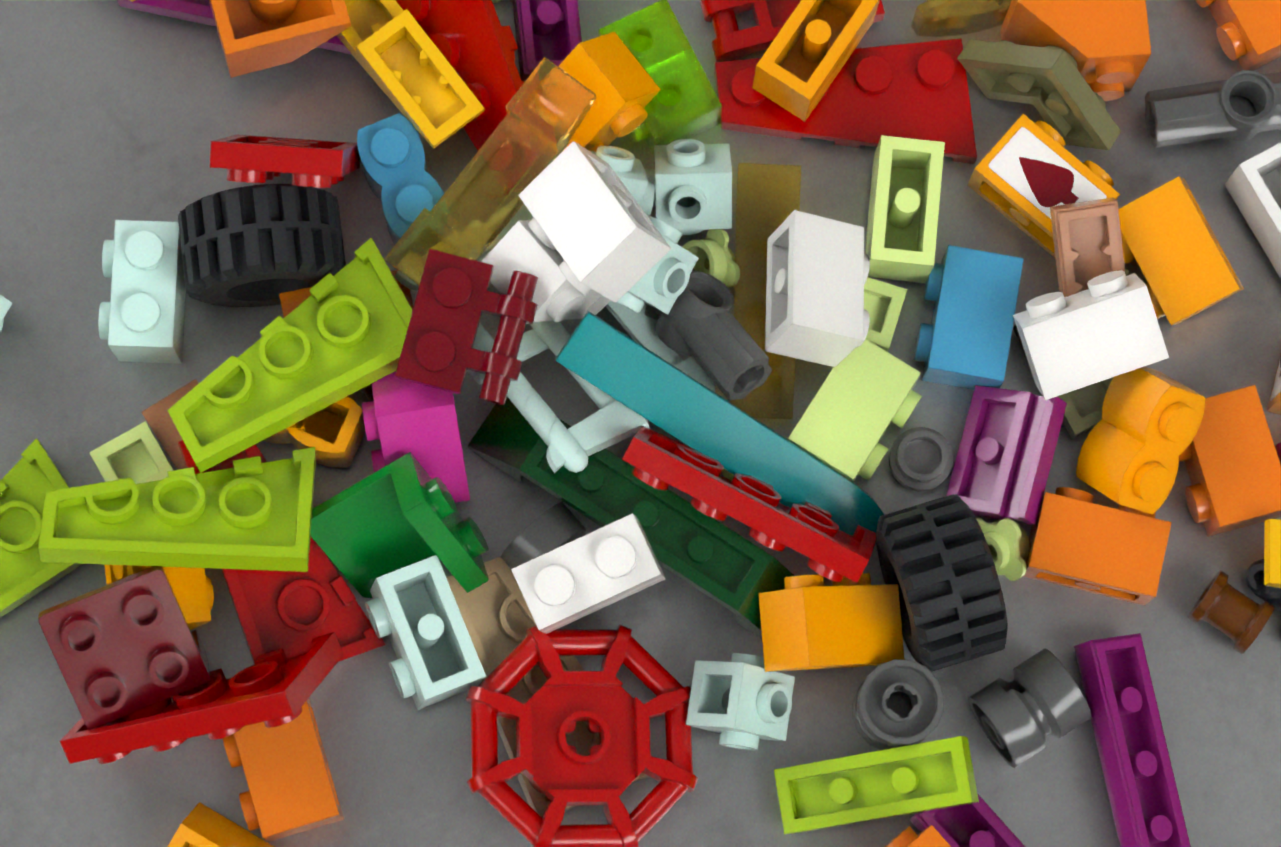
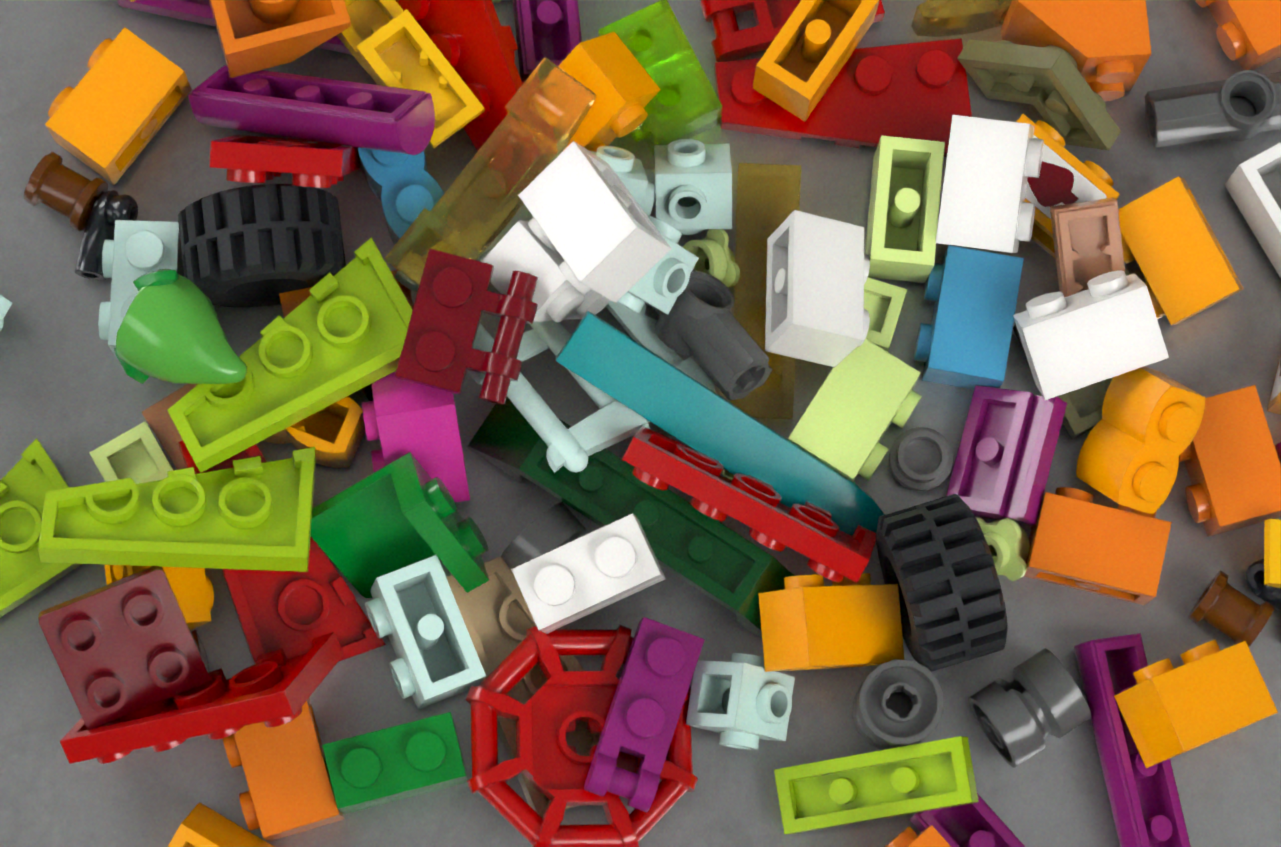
none -> reddish brown bush [24,152,108,232]
none -> light orange brick [45,27,192,185]
none -> black arm [74,190,138,281]
none -> bright green hat [114,269,247,384]
none -> magenta brick [188,65,435,155]
none -> green brick [322,712,469,815]
none -> magenta plate [584,617,705,812]
none -> white brick [936,115,1044,253]
none -> light orange brick [1114,639,1278,768]

